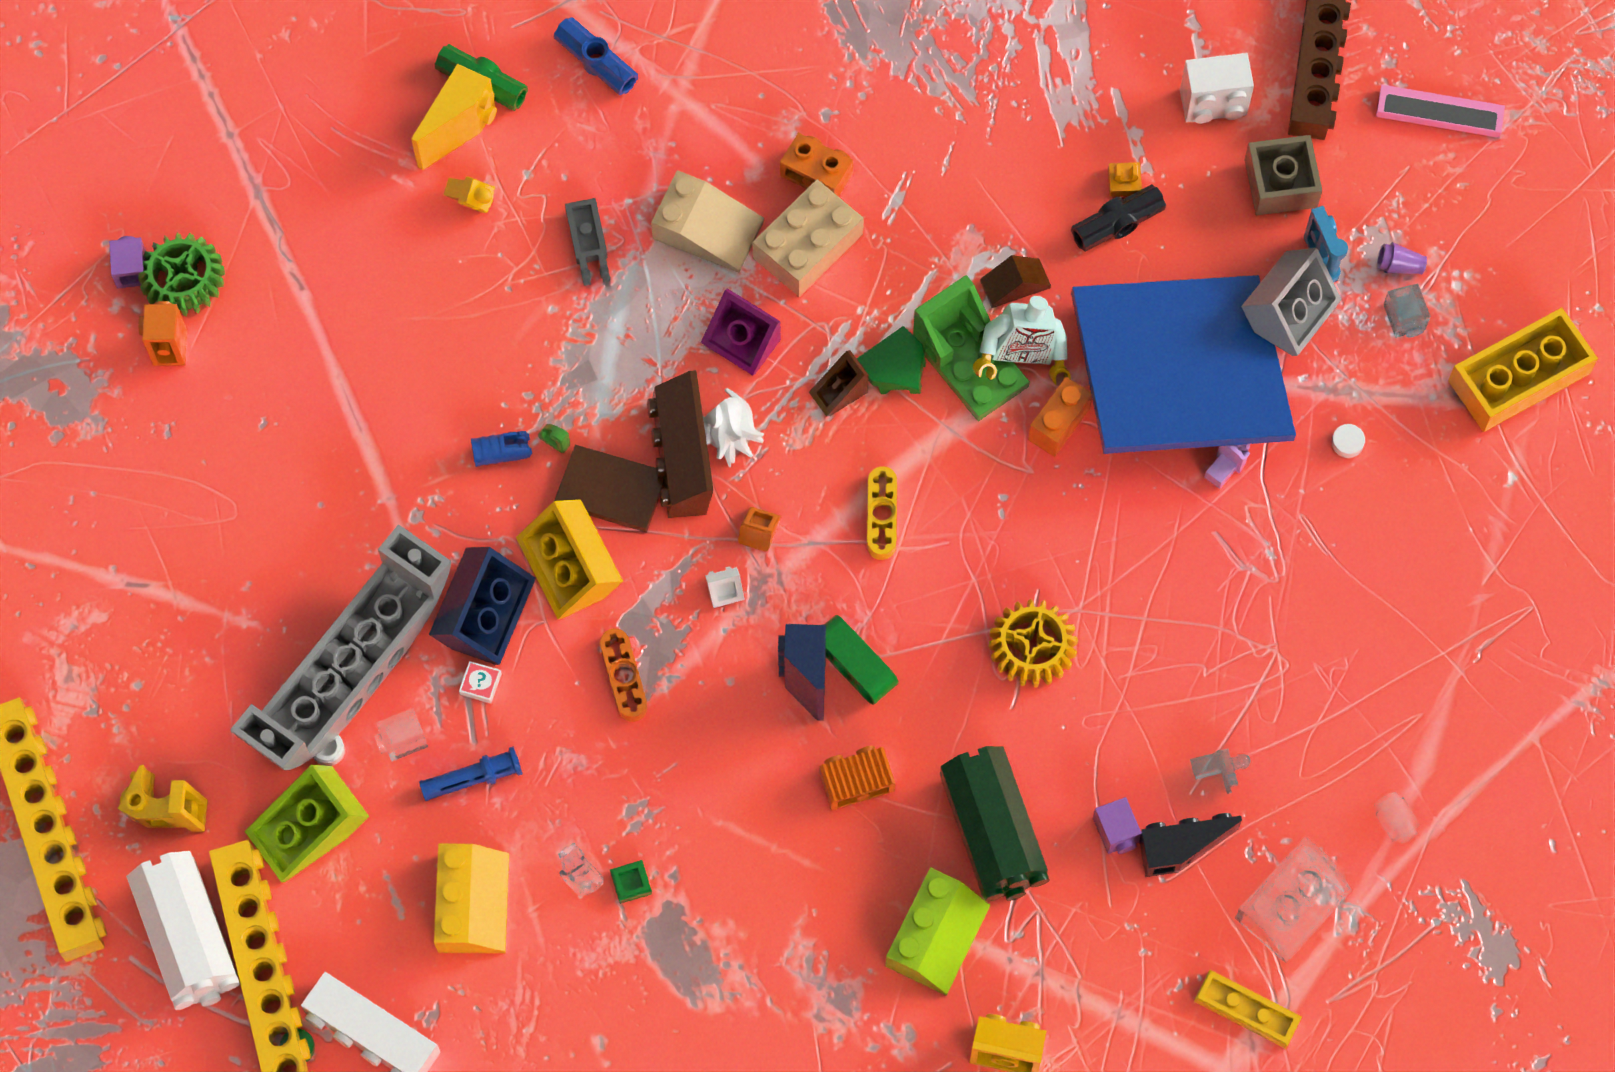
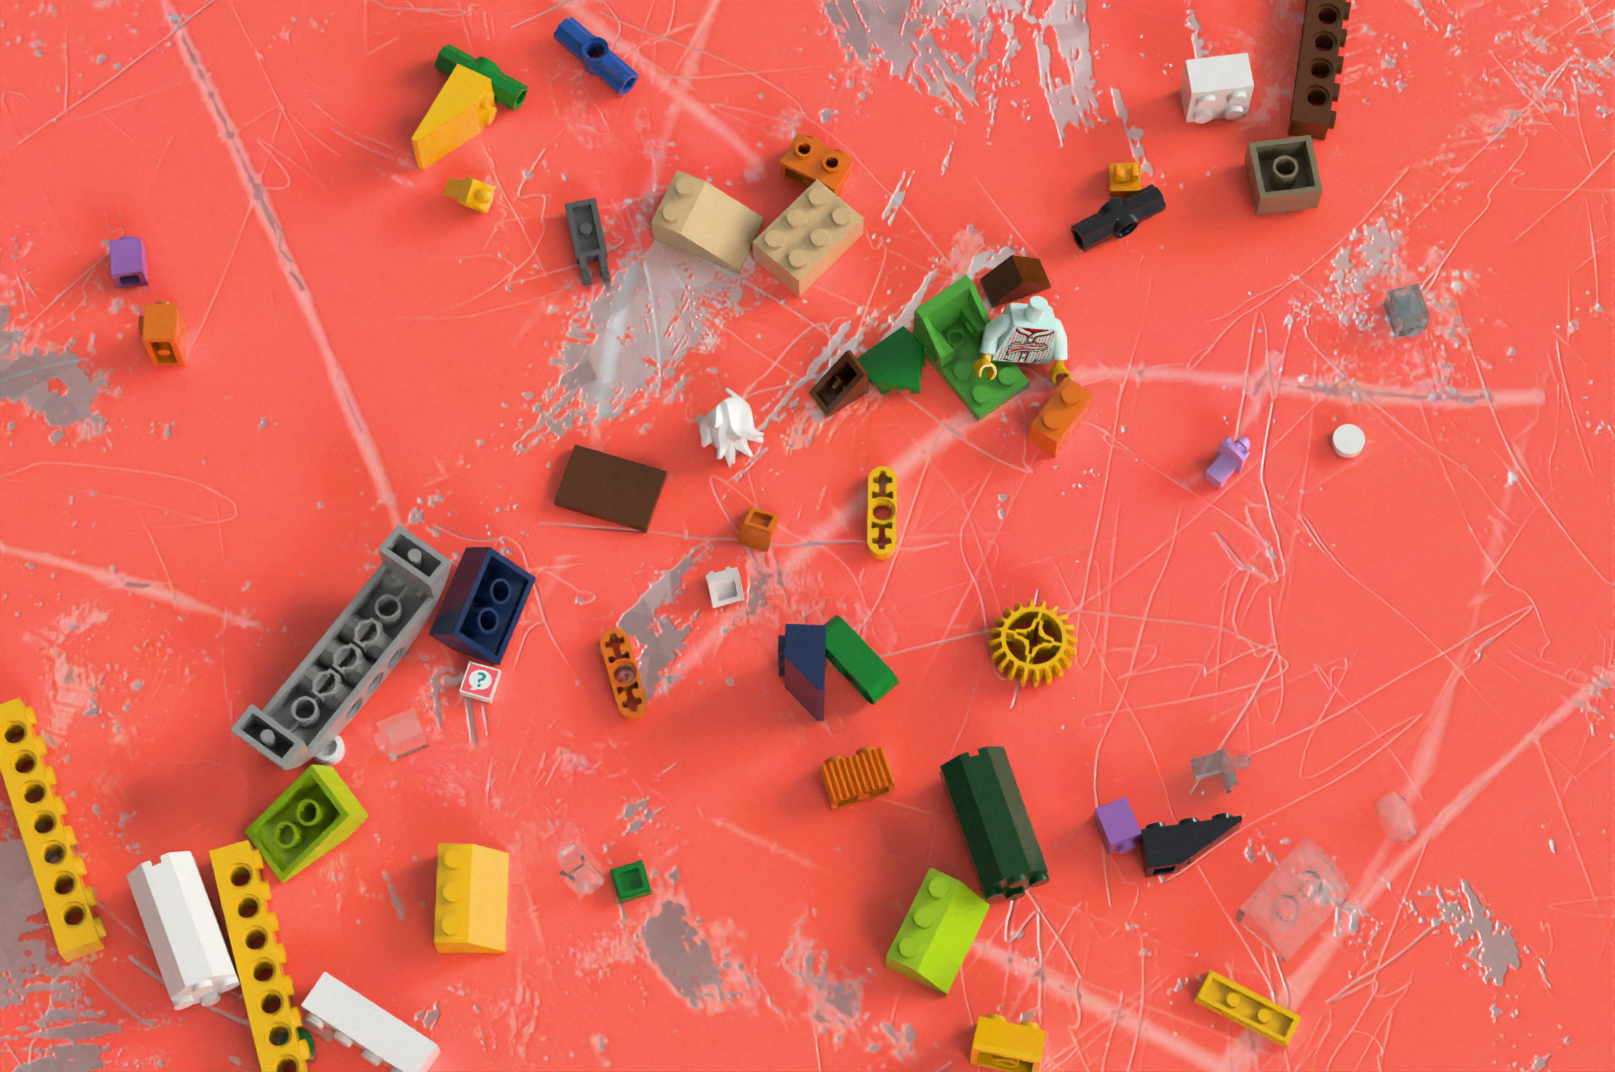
yellow tile [117,765,208,832] -> none
bright green gear [138,232,225,316] -> none
blue pin [419,746,523,801] -> none
blue hinge [471,431,532,467] -> none
yellow slope [516,500,623,619] -> none
bright green tile [538,424,571,453] -> none
reddish brown slope [647,370,714,518] -> none
magenta slope [701,288,781,375] -> none
blue tile [1071,275,1296,454] -> none
light grey slope [1241,248,1342,356] -> none
dark azure plate [1304,206,1348,283] -> none
tile [1376,85,1505,138] -> none
medium lavender cone [1377,242,1427,275] -> none
yellow brick [1448,307,1598,432] -> none

